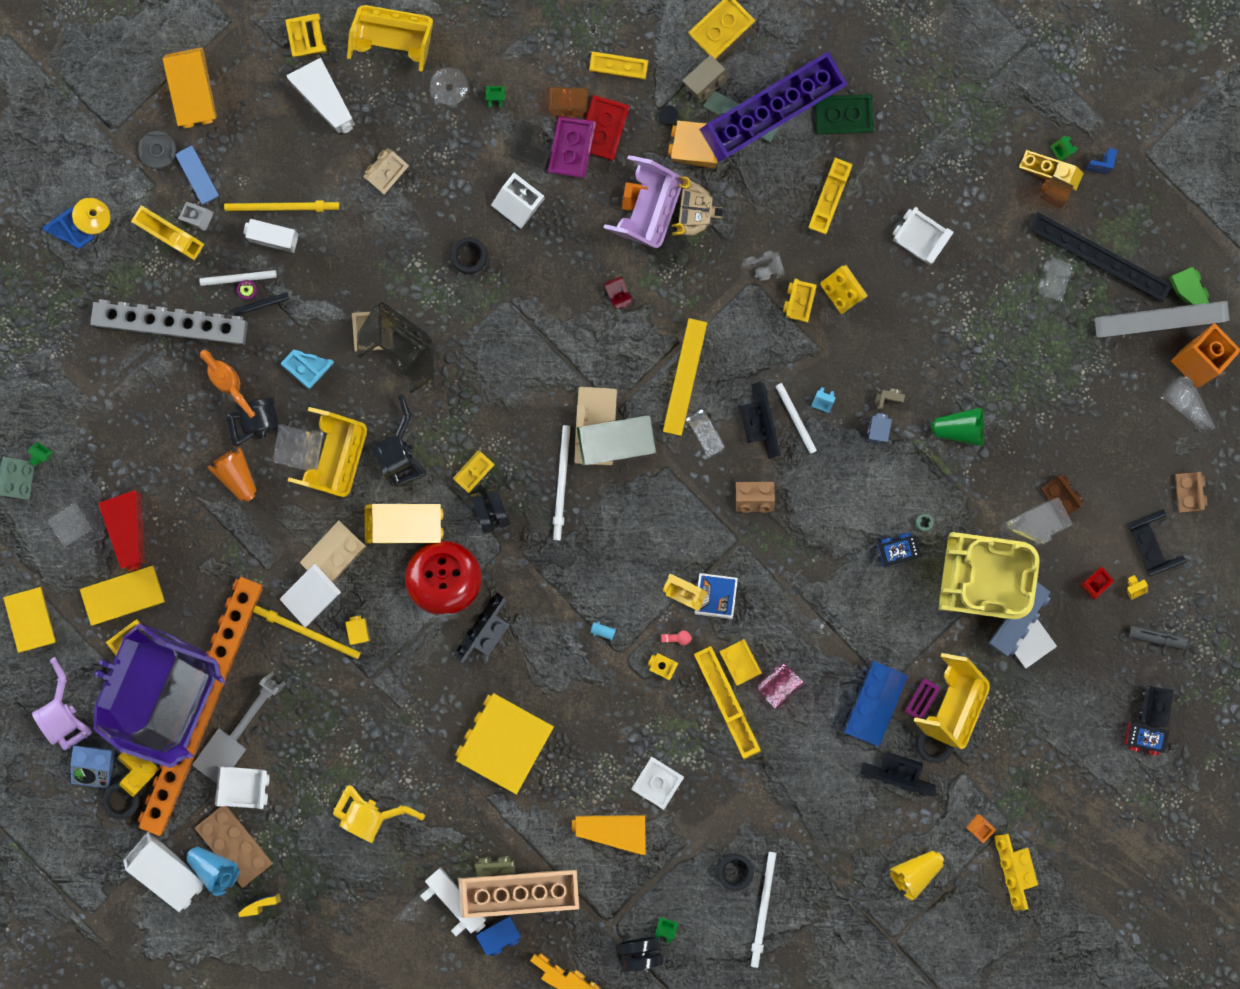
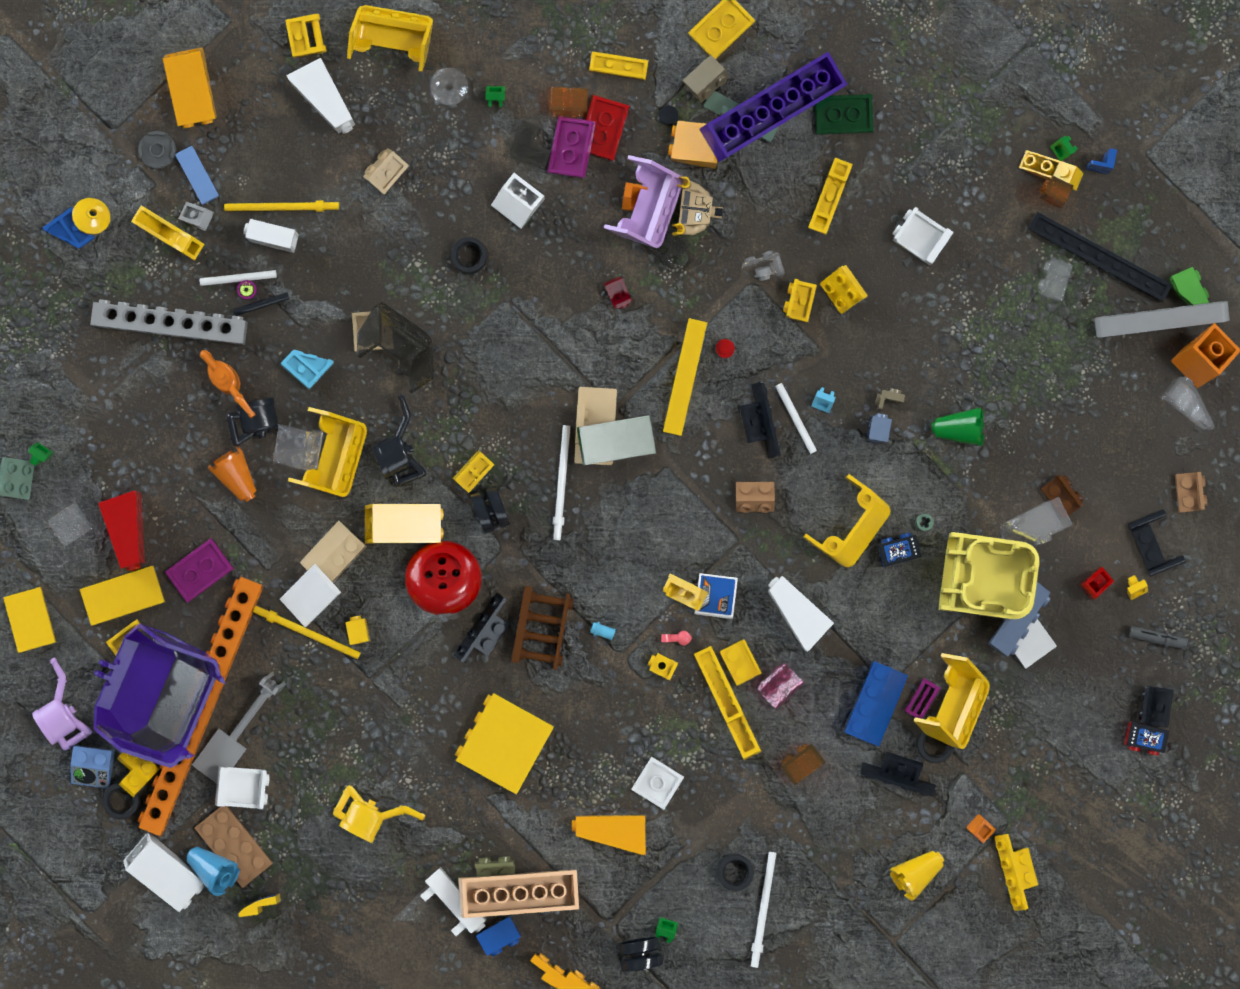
clear bracket [686,410,724,457] -> none
none -> magenta tile [165,538,234,603]
none -> reddish brown fence [511,586,574,670]
none -> red plate [716,339,735,358]
none -> white slope [768,576,834,652]
none -> clear orange brick [780,743,825,785]
none -> yellow windscreen [803,474,890,567]

